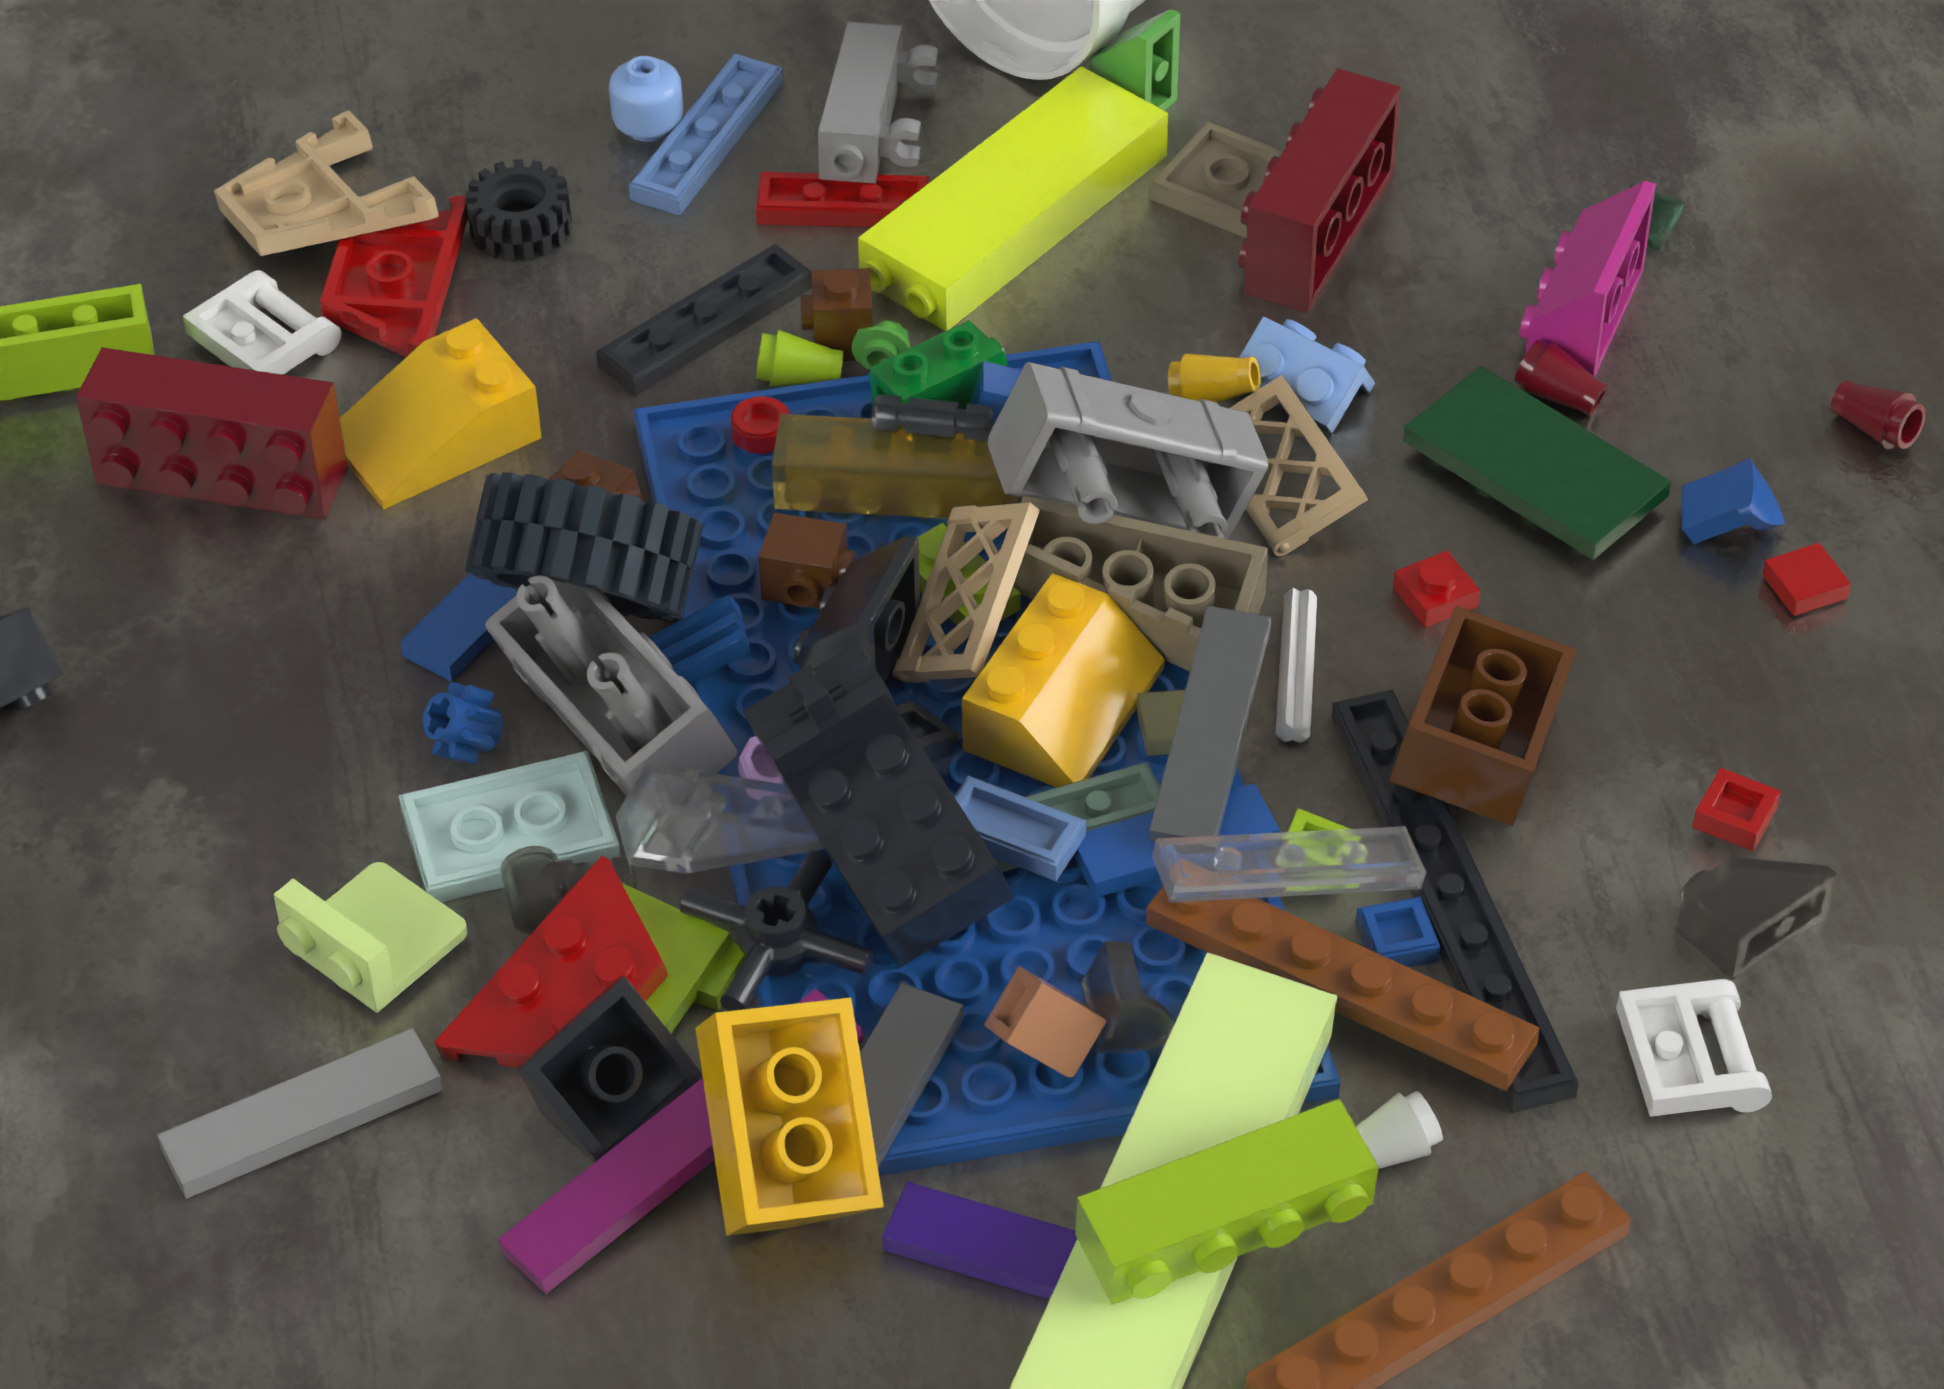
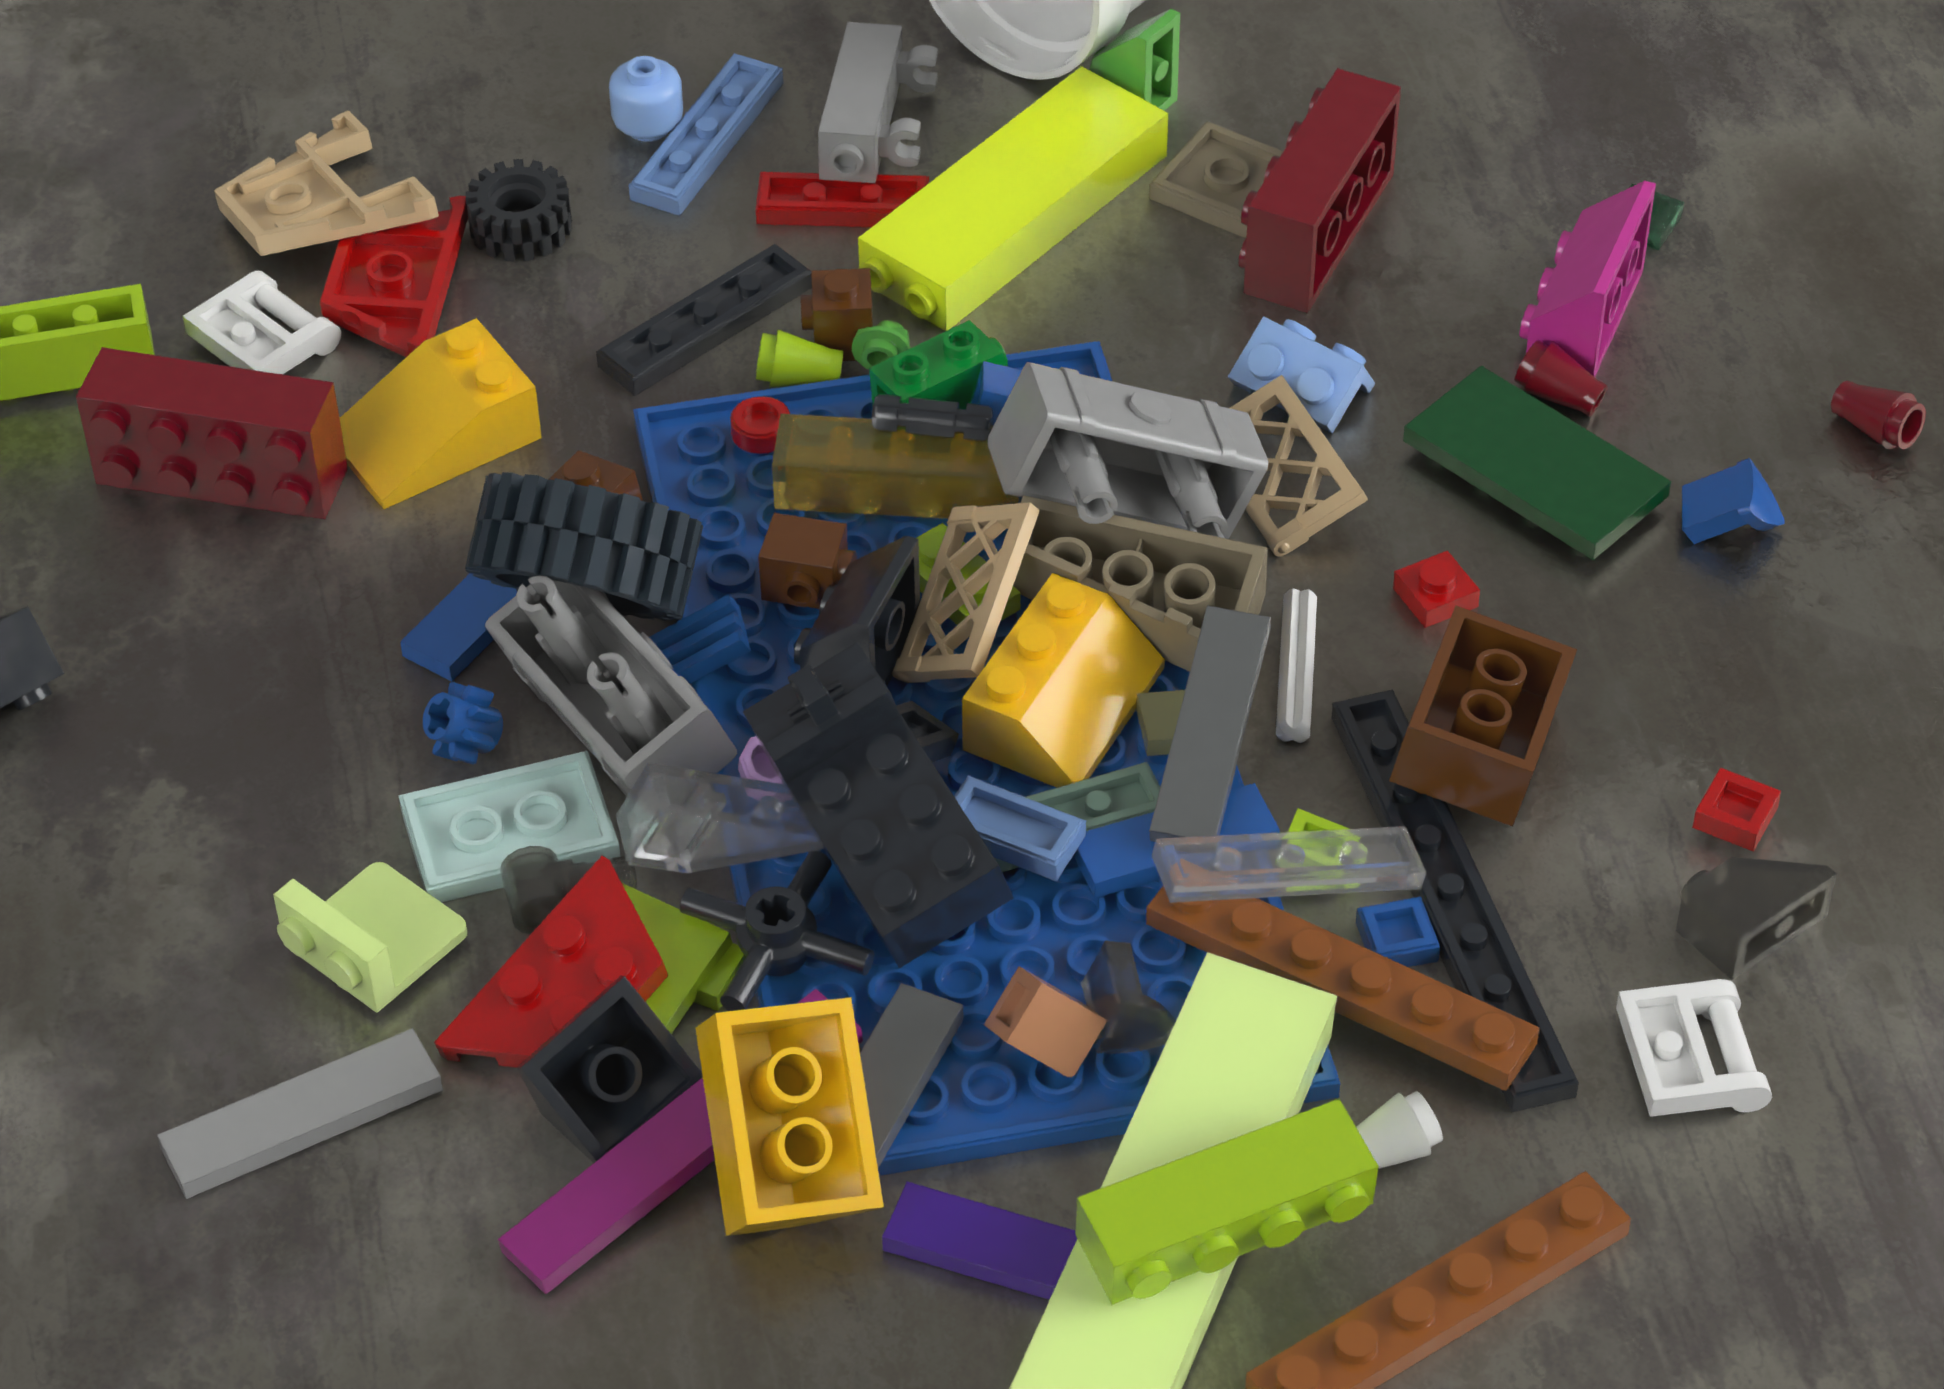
yellow cone [1168,353,1261,404] -> none
red tile [1762,543,1851,616] -> none

